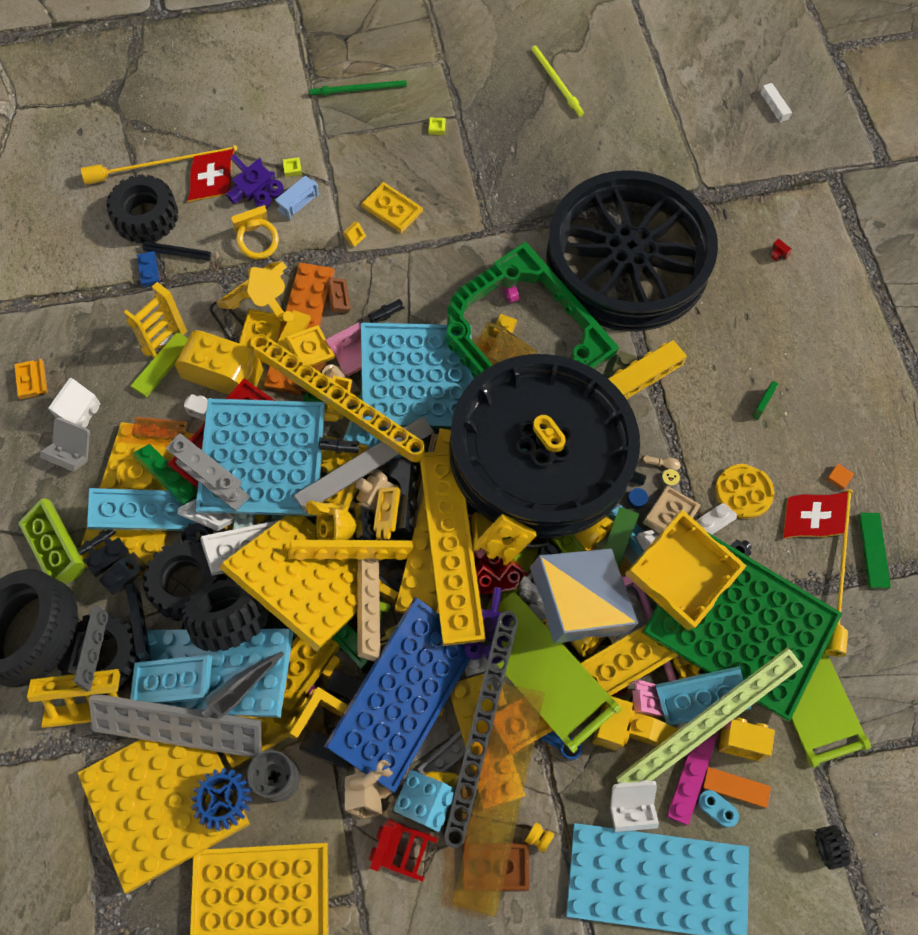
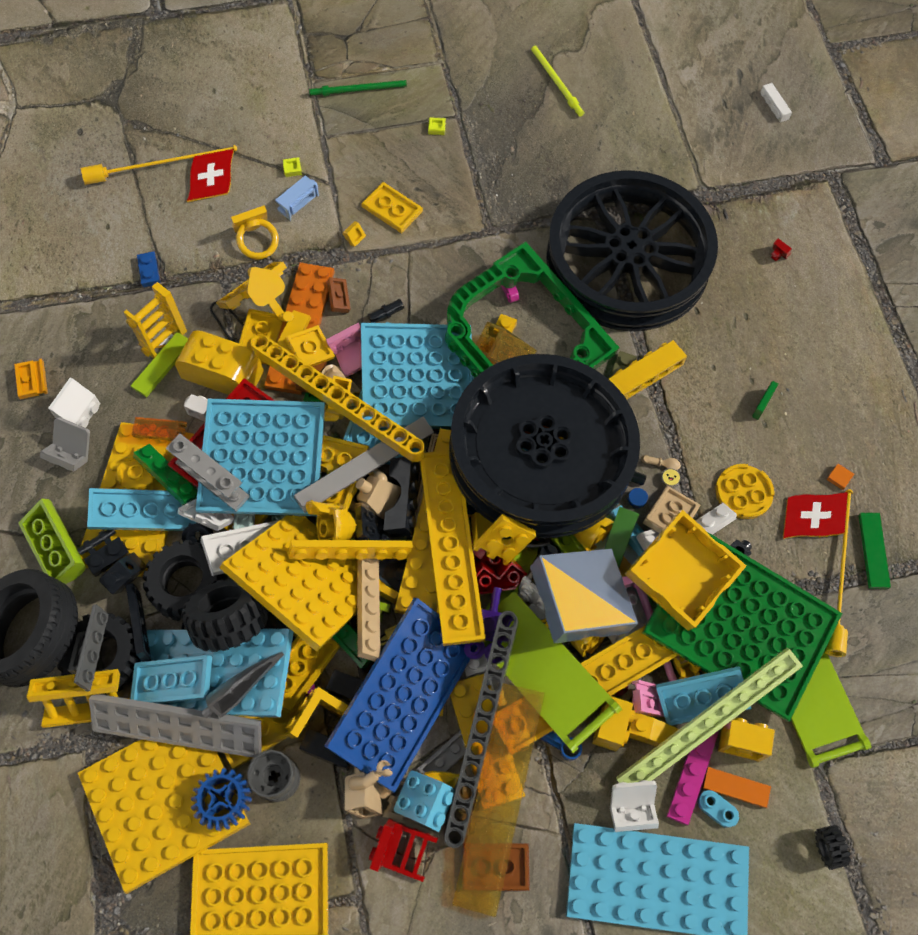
black tyre [106,174,179,243] -> none
black axle [142,241,212,261] -> none
dark purple piece [226,155,284,209] -> none
black pin [318,437,360,454] -> none
yellow tile [322,655,342,680] -> none
yellow hinge [374,487,401,540] -> none
yellow wheel [525,822,555,854] -> none
yellow plate [533,415,566,452] -> none

